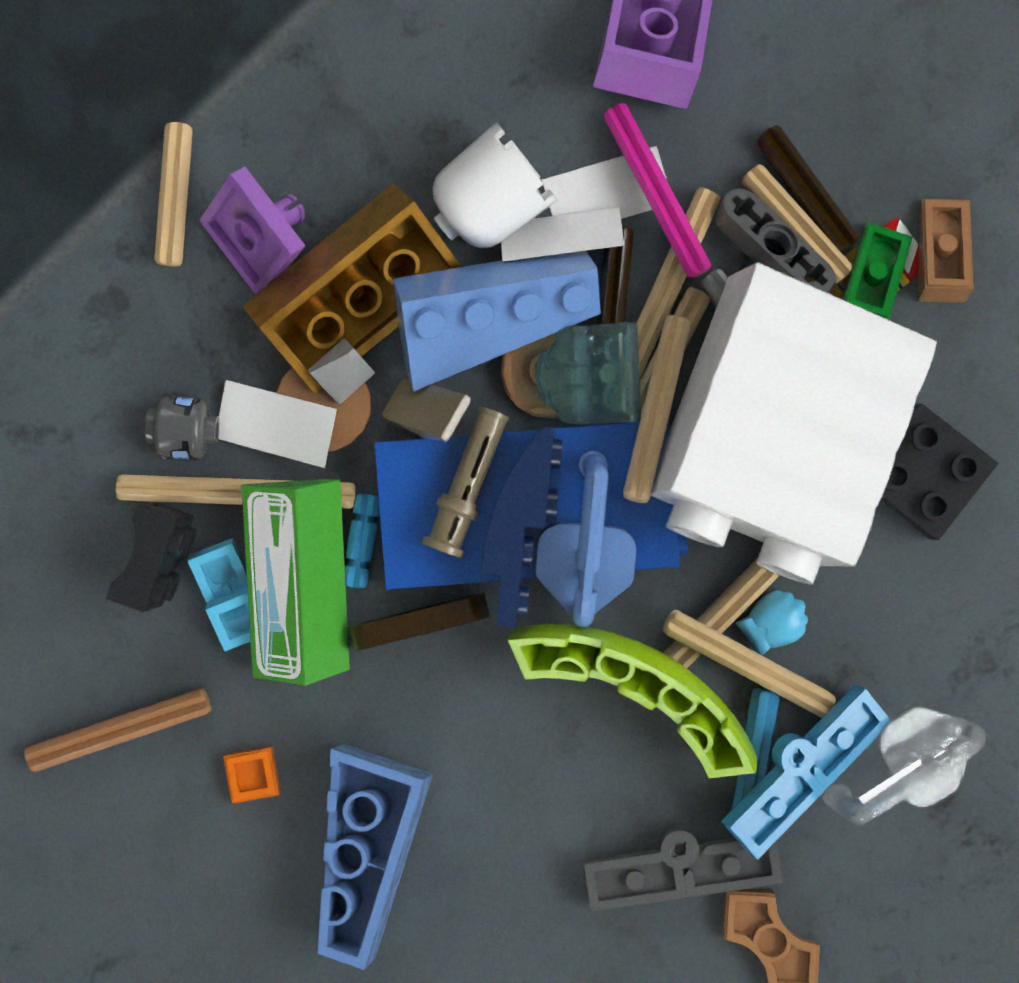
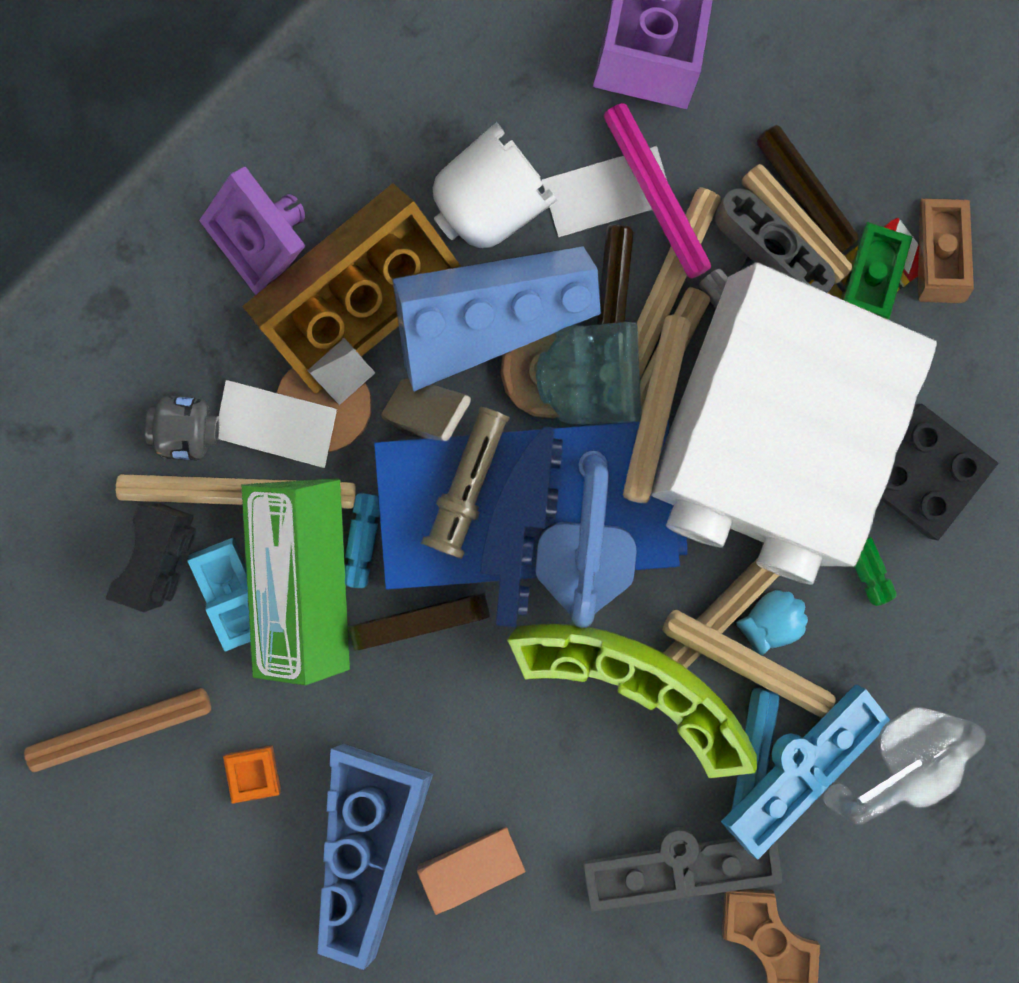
tan axle [154,122,193,267] -> none
white sticker [501,207,624,262] -> none
none -> nougat slope [417,827,526,915]
none -> green axle [854,536,897,606]

